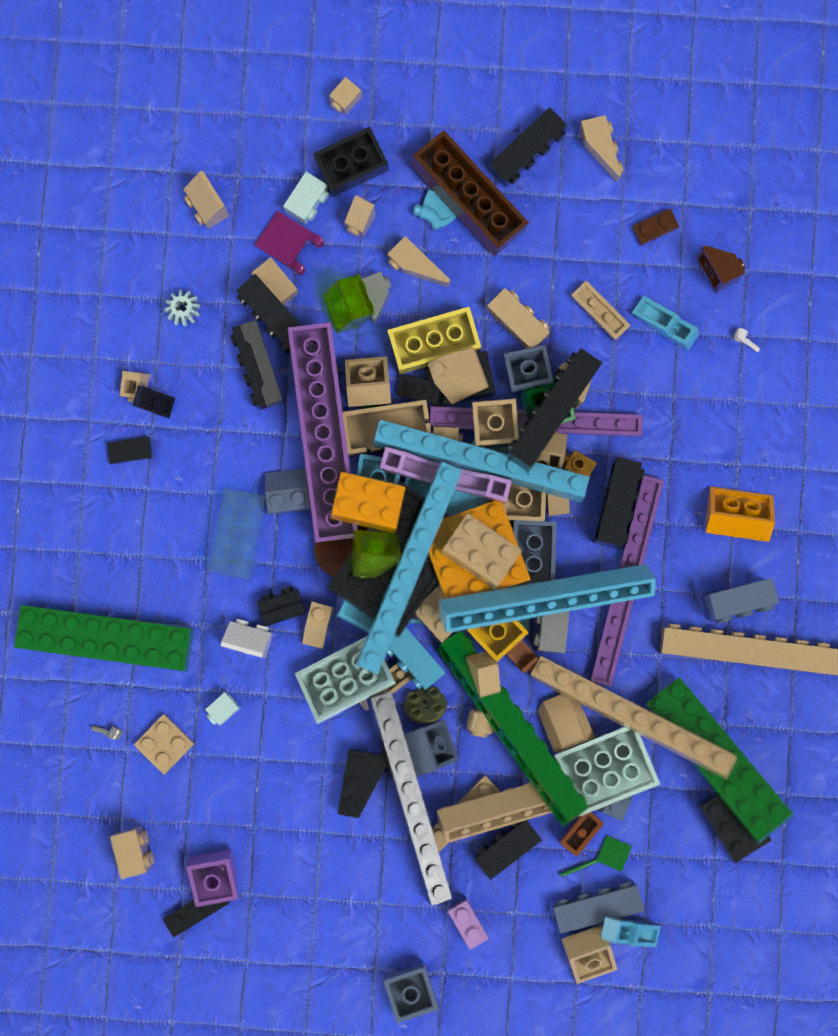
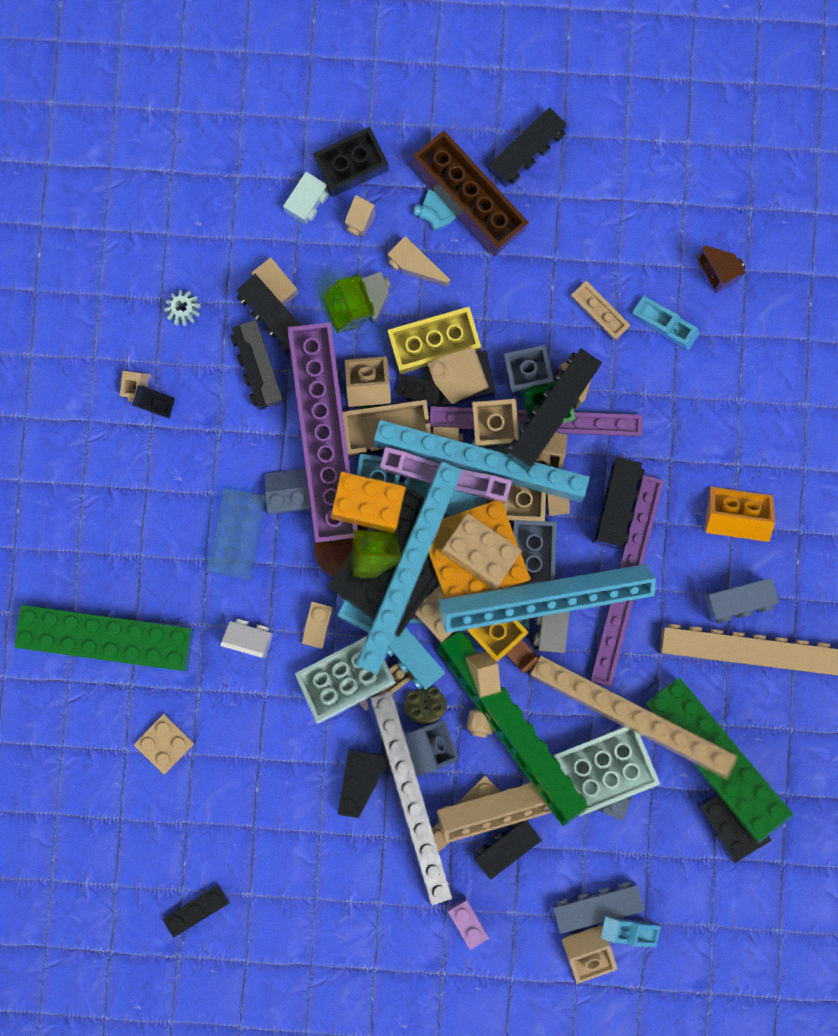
light grey hand [91,725,123,740] -> none
black tile [107,437,153,464] -> none
tan brick [110,826,155,879] -> none
tan slope [183,170,229,229] -> none
medium lavender slope [186,849,239,907] -> none
light aqua brick [205,692,241,726] -> none
magenta flag [255,211,324,276] -> none
black brick [257,586,306,626] -> none
tan brick [329,77,362,115] -> none
sand blue brick [383,963,439,1023] -> none
tan brick [487,288,550,349] -> none
tan slope [537,694,595,753] -> none
dark orange brick [558,812,604,857] -> none
green piece [560,835,632,877] -> none
pearl gold brick [563,450,597,477] -> none
tan slope [580,115,623,181] -> none
reddish brown plate [632,208,680,246] -> none
white hand [734,328,760,352] -> none

